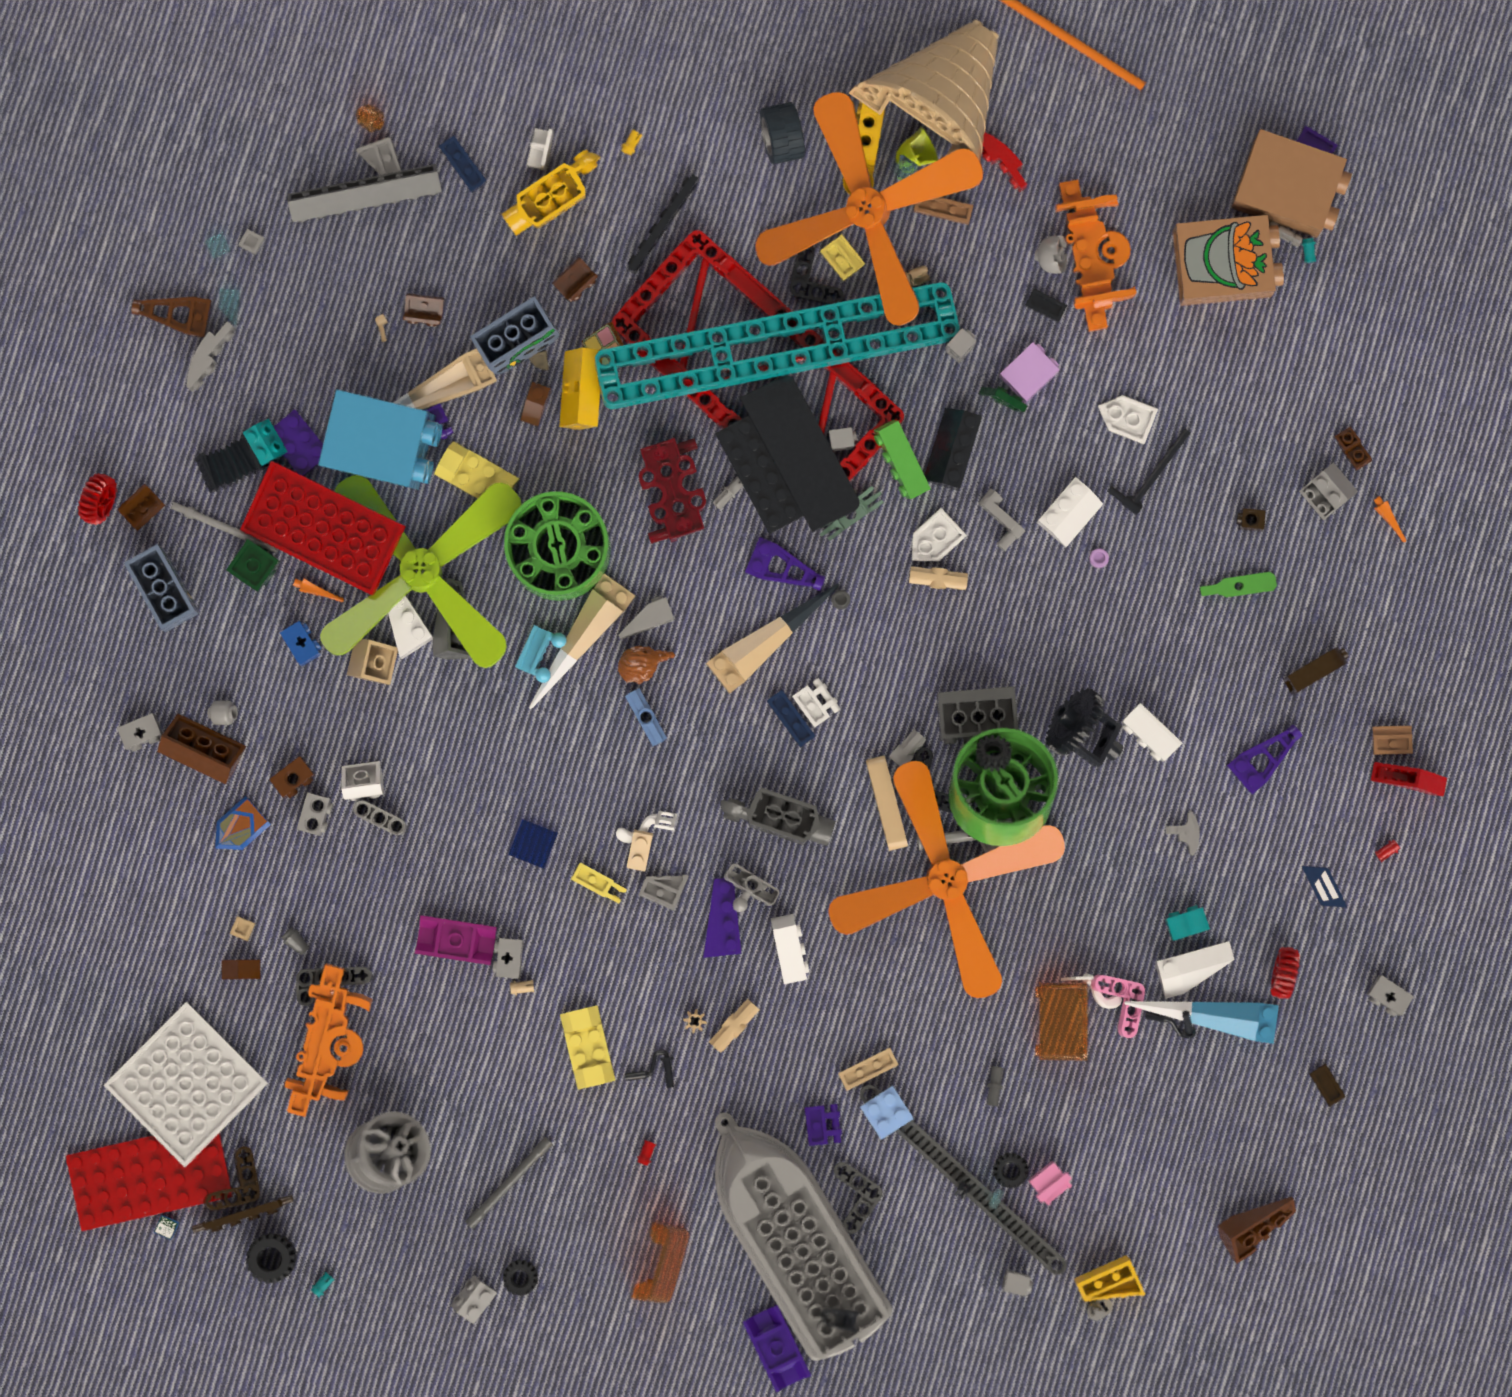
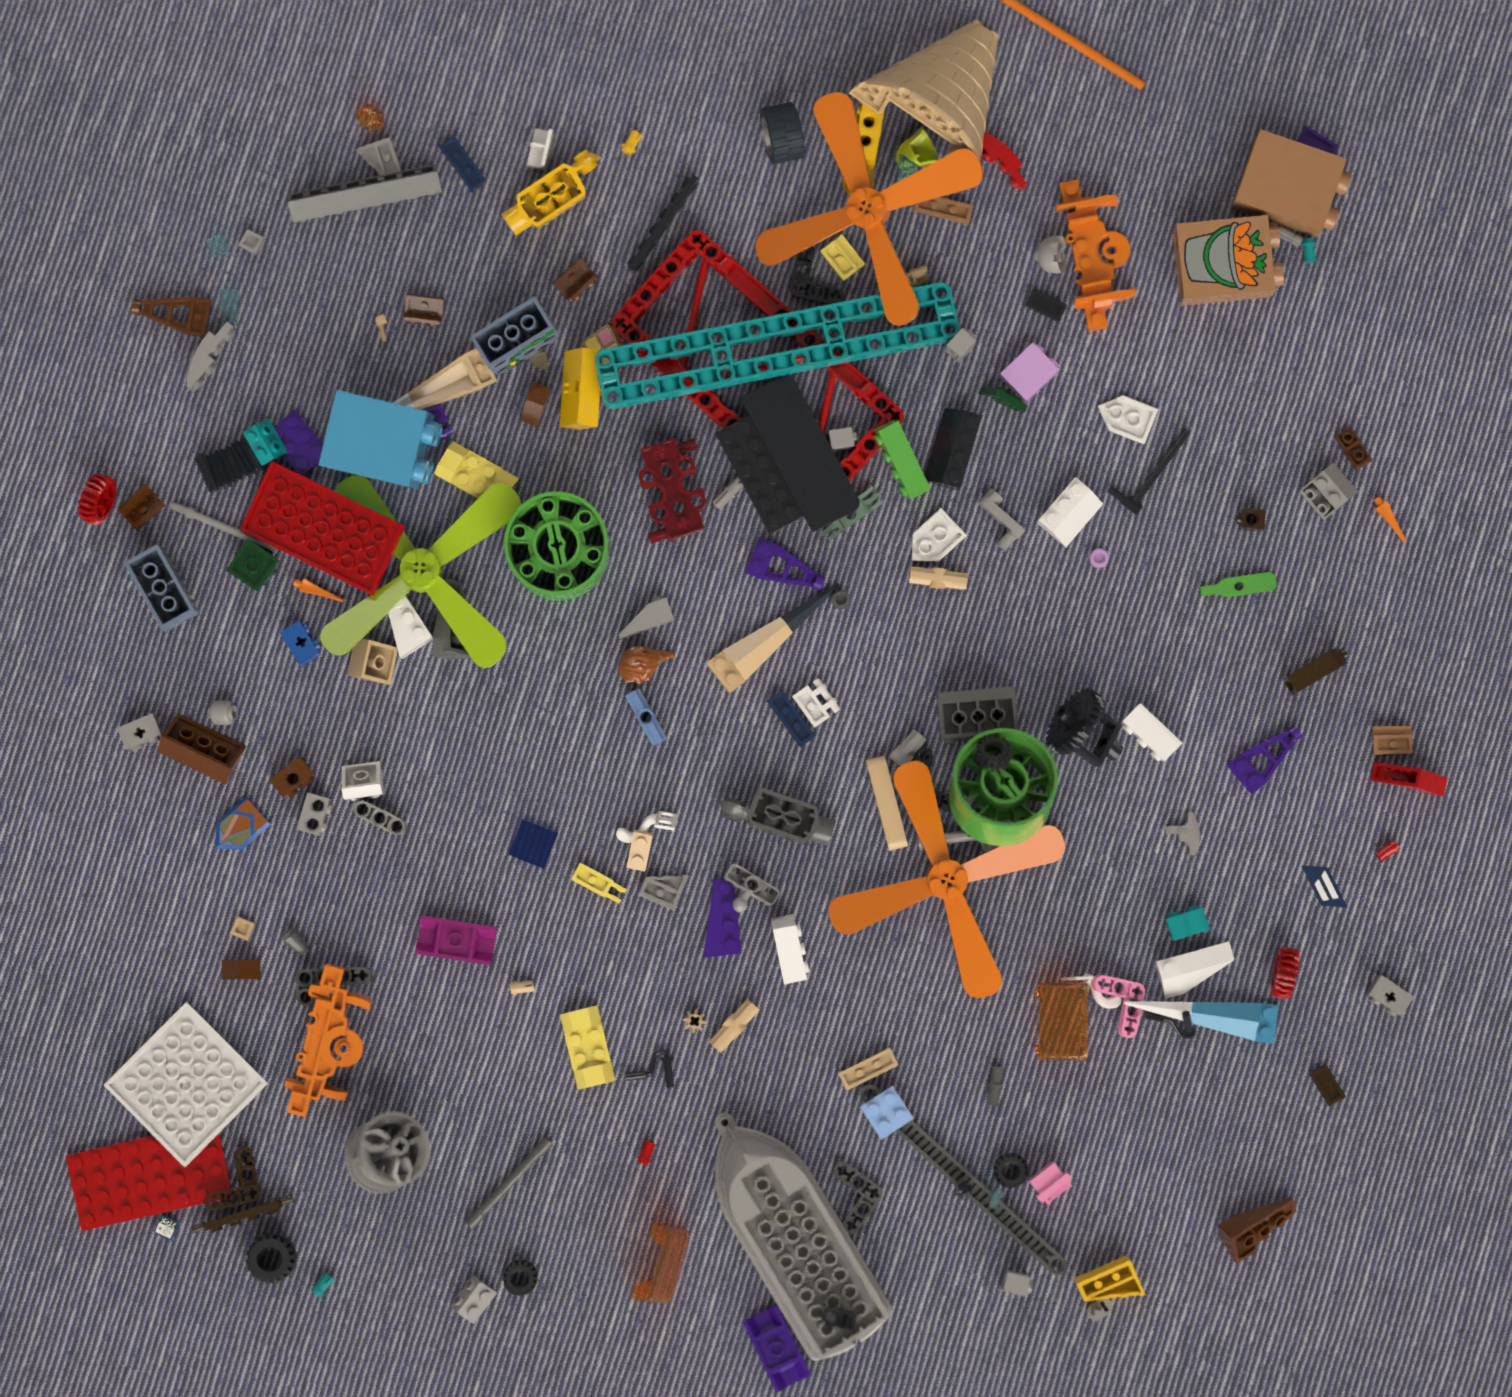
light grey brick [493,938,524,979] -> none
medium azure gear [515,625,567,683] -> none
tan plate [529,573,636,709] -> none
dark purple plate [805,1104,843,1146] -> none

